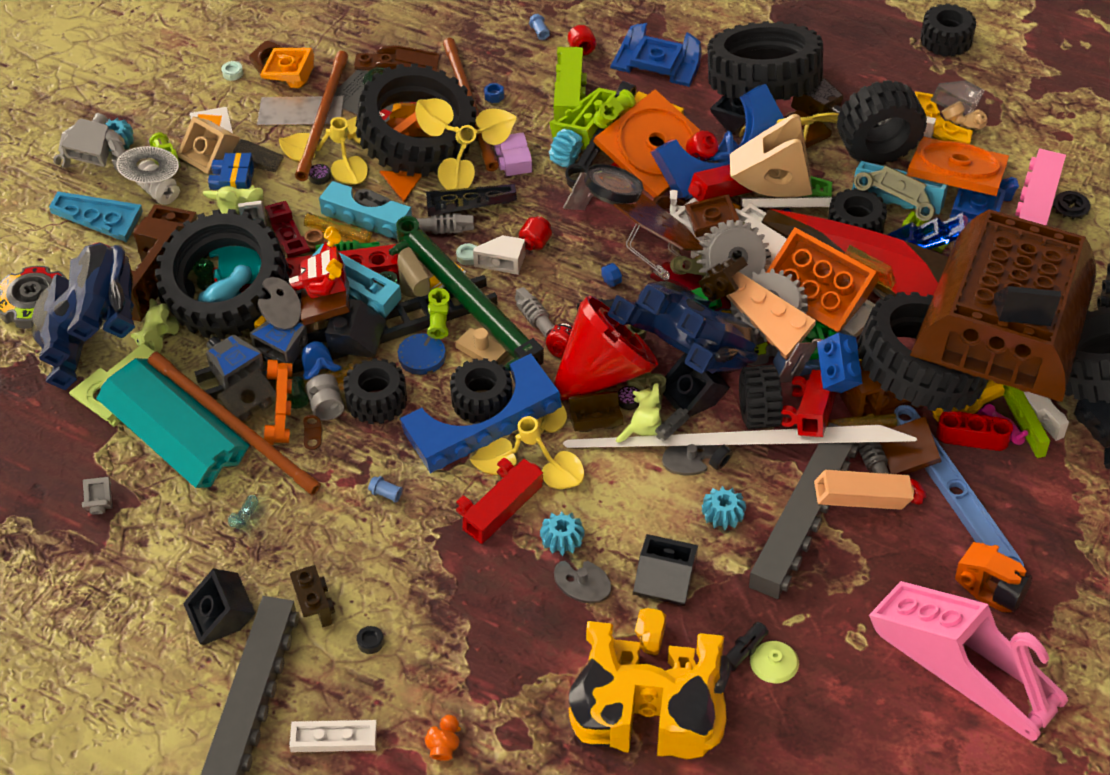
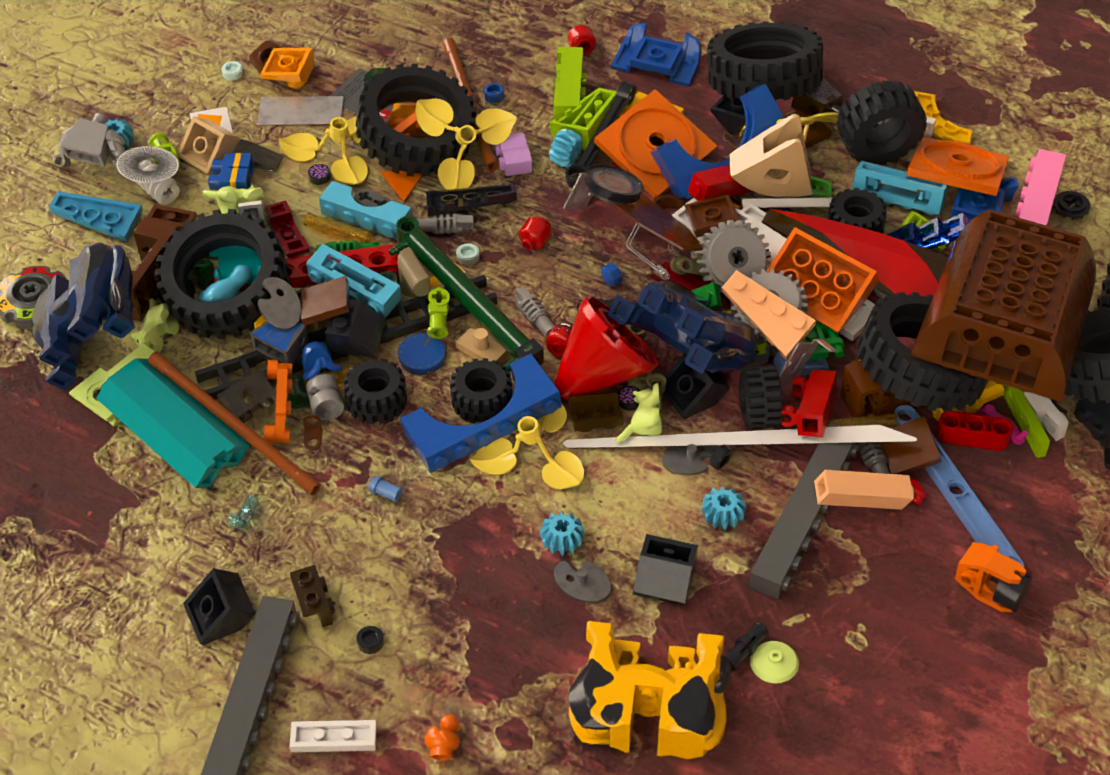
light grey bracket [82,477,113,514] -> none
dark grey torso [206,335,265,392] -> none
red torso [289,226,347,299] -> none
dark orange piece [295,51,349,181] -> none
medium nougat plate [304,229,326,250] -> none
reddish brown piece [354,45,439,72] -> none
red brick [456,457,543,544] -> none
white slope [473,235,525,275] -> none
medium blue pin [529,14,550,40] -> none
lime connector [593,89,636,129] -> none
yellow rock [635,608,666,655] -> none
dark grey axle [655,408,690,440] -> none
white piece [670,190,683,215] -> none
red head [686,130,719,162] -> none
dark brown bracket [698,257,748,302] -> none
blue piece [709,131,739,162] -> none
blue brick [817,332,863,393] -> none
clear yellow tile [845,245,896,290] -> none
olive plate [854,165,935,221] -> none
bright pink piece [869,581,1068,741] -> none
black tyre [920,4,976,57] -> none
clear slope [930,80,985,116] -> none
tan arm [941,101,987,130] -> none
black slope [994,286,1061,326] -> none

